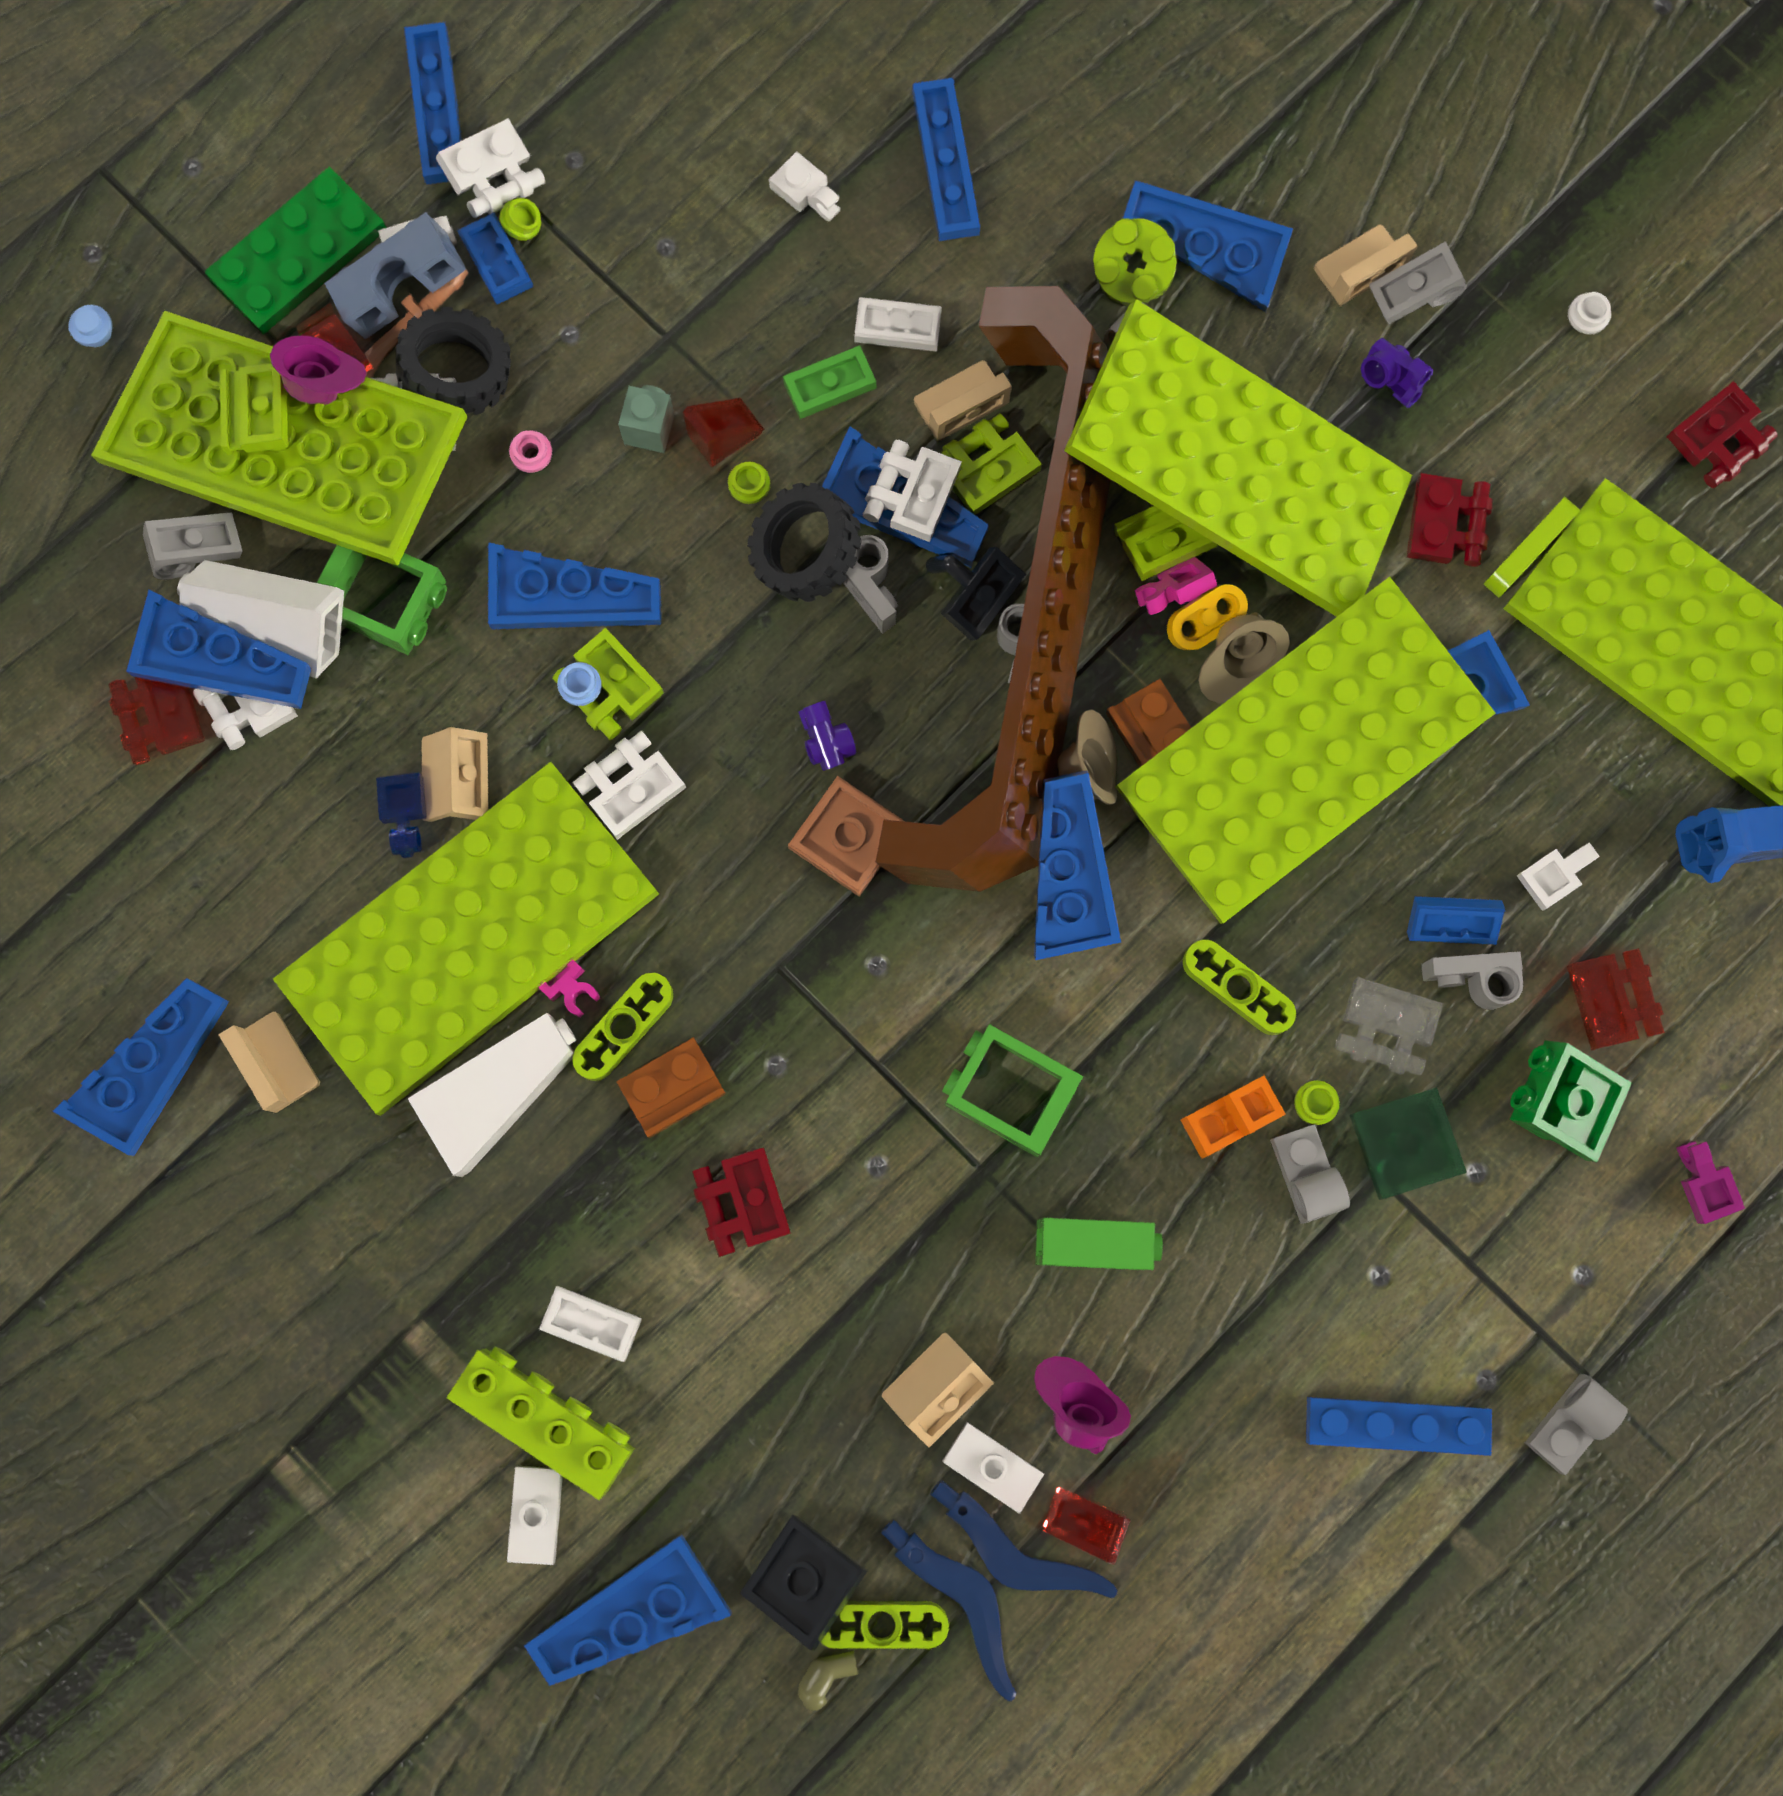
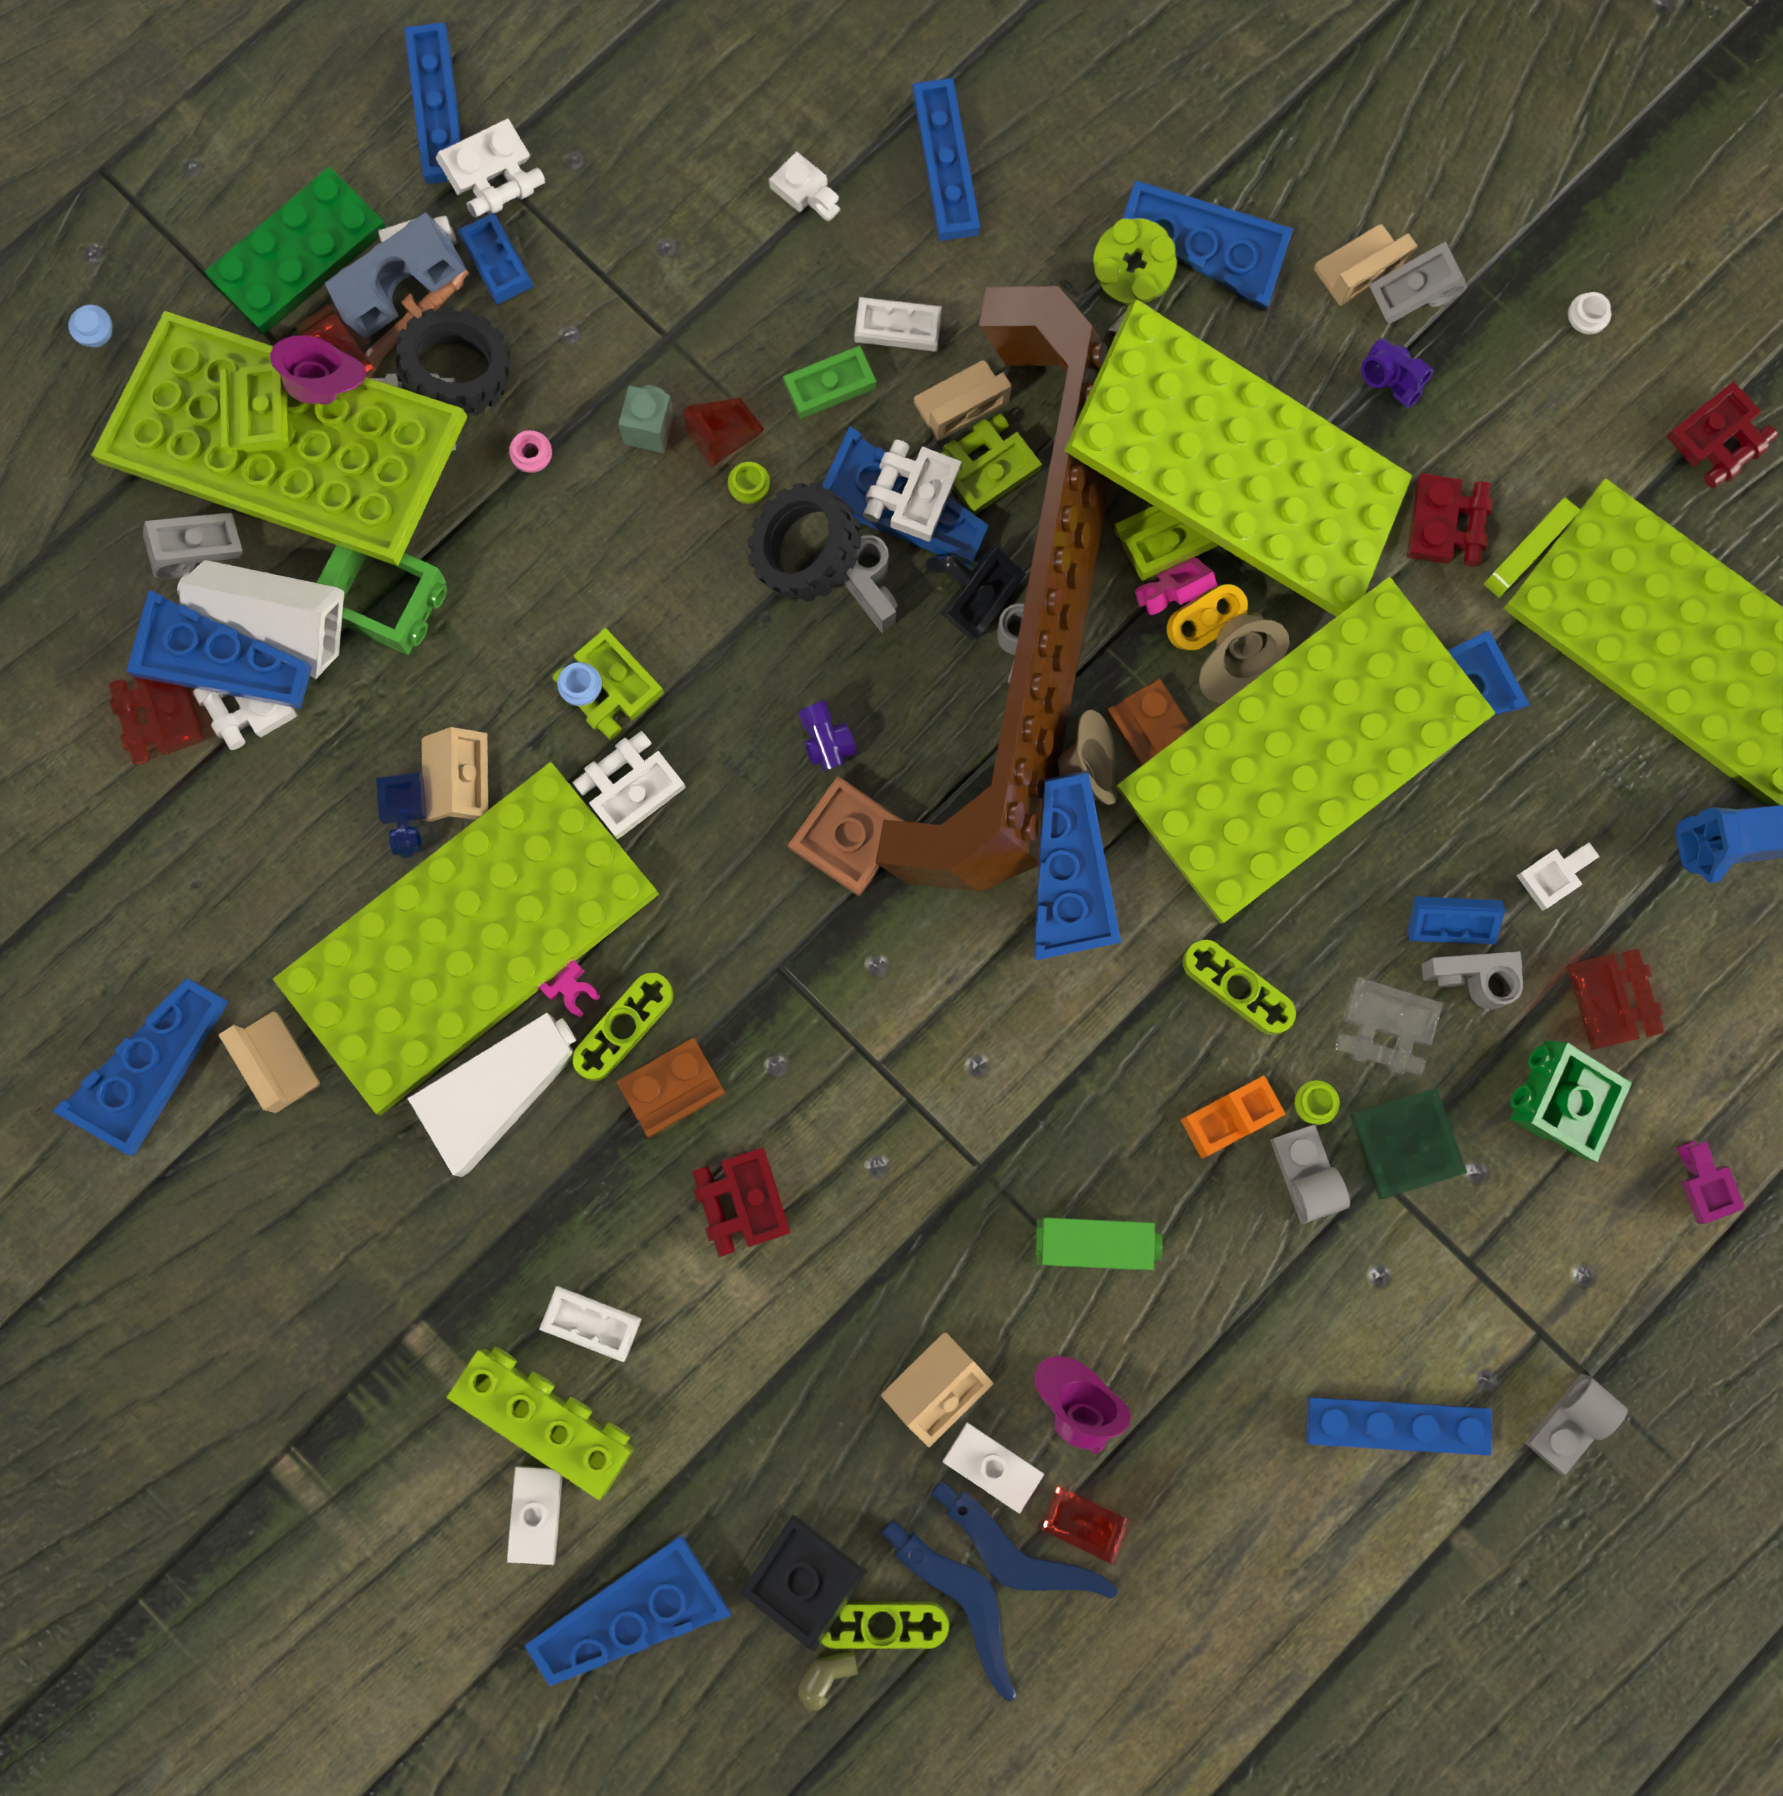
blue wing [488,542,661,629] -> none
lime plate [500,198,541,241] -> none
bright green window [942,1024,1083,1157] -> none

